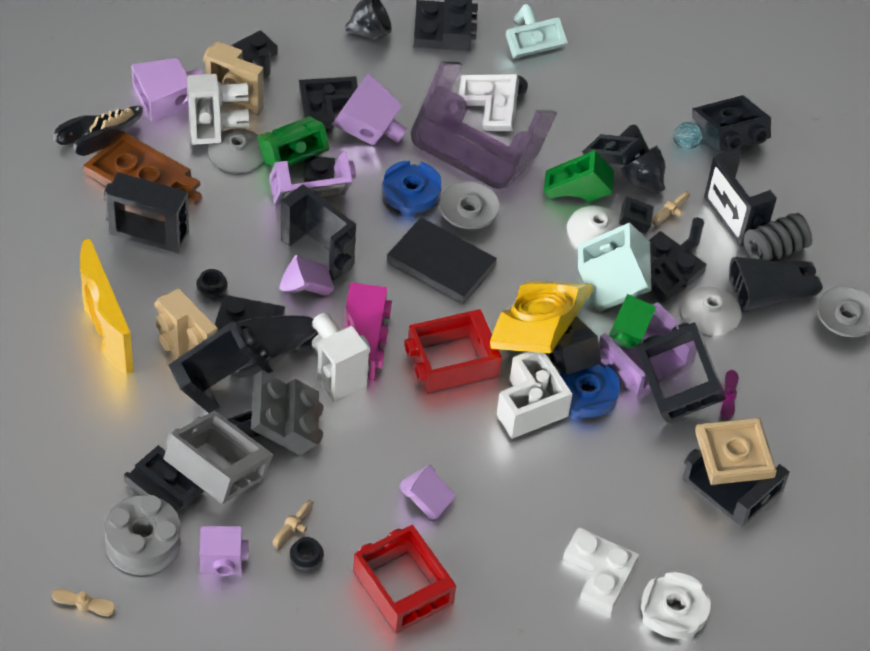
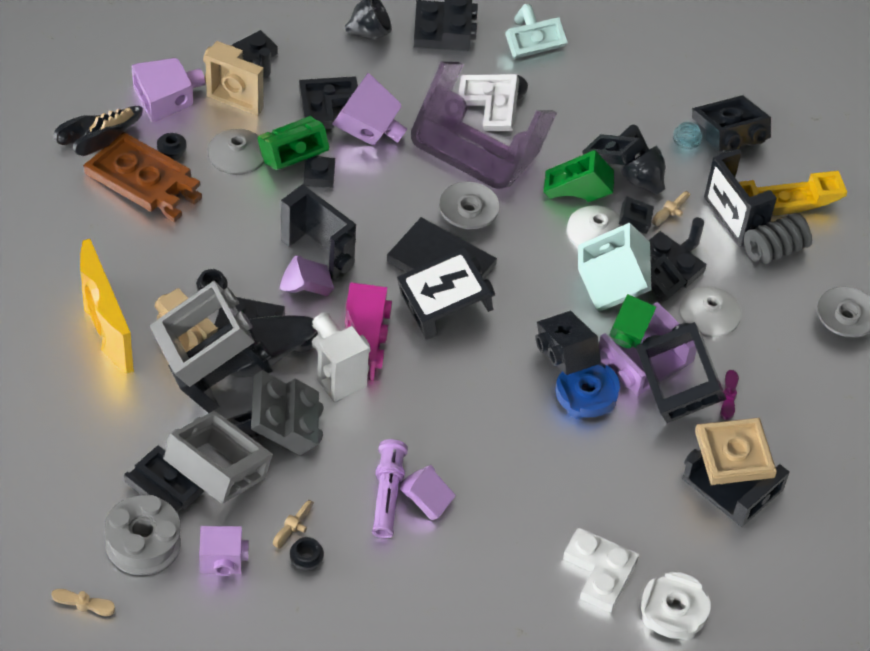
black window [103,172,189,253] -> none
white brick [187,74,250,145] -> none
lavender panel [269,152,356,206] -> none
red window [353,524,456,633] -> none
blue plate [382,161,442,217] -> none
red window [404,309,502,393] -> none
yellow slope [490,280,593,353] -> none
white brick [497,352,572,438] -> none
black piece [729,257,823,312] -> none
none -> light grey window [149,281,255,387]
none -> black plate [157,133,187,160]
none -> lavender pin [372,439,408,539]
none -> panel [397,248,495,340]
none -> yellow slope [739,170,848,215]

